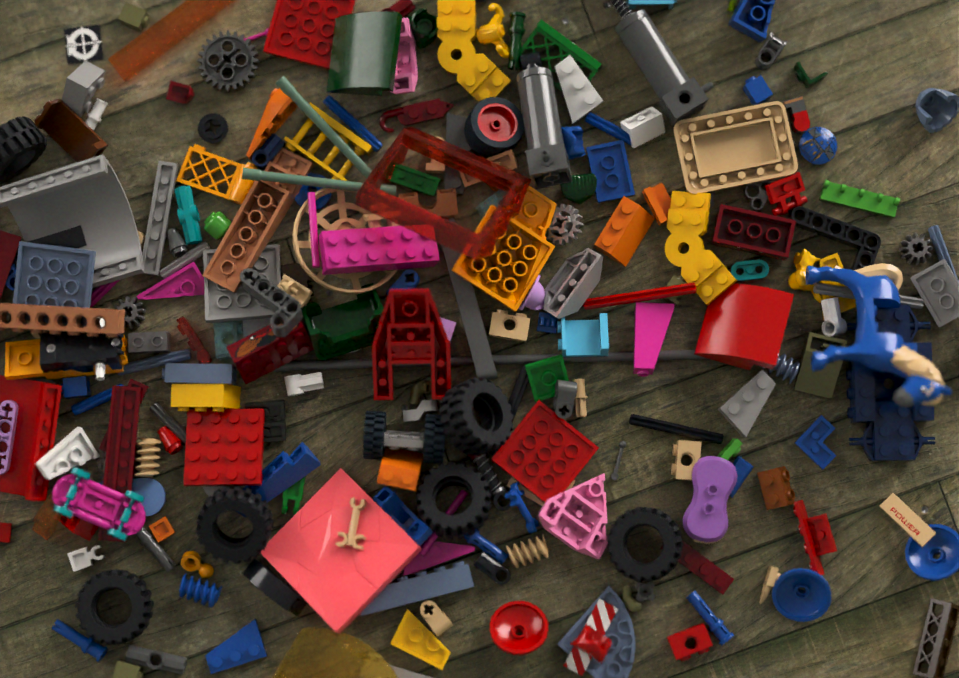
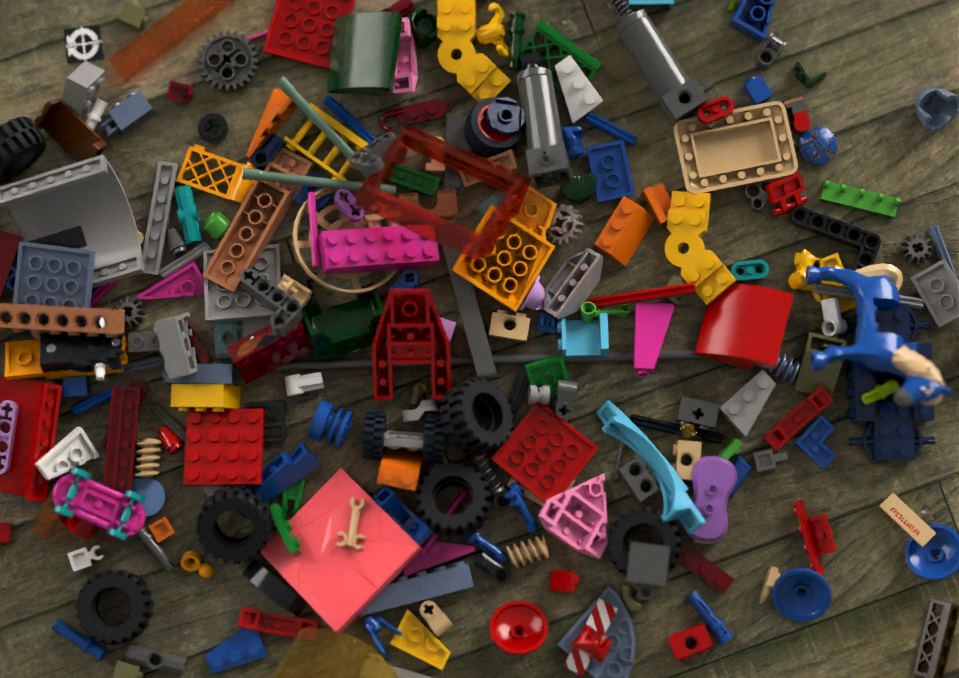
blue piece [179,573,222,608] -> none
tan axle [573,379,588,418] -> none
white panel [620,106,665,148] -> none
dark red brick [710,204,796,261] -> none
dark orange bracket [757,466,795,510] -> none
none -> sand blue brick [100,90,155,138]
none -> light grey wedge [154,312,198,379]
none -> red slope [238,607,319,641]
none -> green hinge [269,503,302,556]
none -> blue wheel [308,400,353,449]
none -> medium lavender beam [333,189,364,222]
none -> dark grey beam [348,132,398,174]
none -> blue plant [362,615,402,661]
none -> dark blue plate [486,97,525,136]
none -> light grey wheel [528,385,550,405]
none -> red slope [549,570,579,592]
none -> bright green brick [580,302,631,324]
none -> medium azure slope [596,400,706,535]
none -> dark grey brick [615,457,659,503]
none -> dark grey tile [626,542,671,586]
none -> dark grey brick [676,396,720,431]
none -> clear yellow piece [680,424,696,437]
none -> red plate [697,96,734,124]
none -> flat silver plate [753,449,788,472]
none -> red slope [763,386,834,451]
none -> lime axle [861,379,899,405]

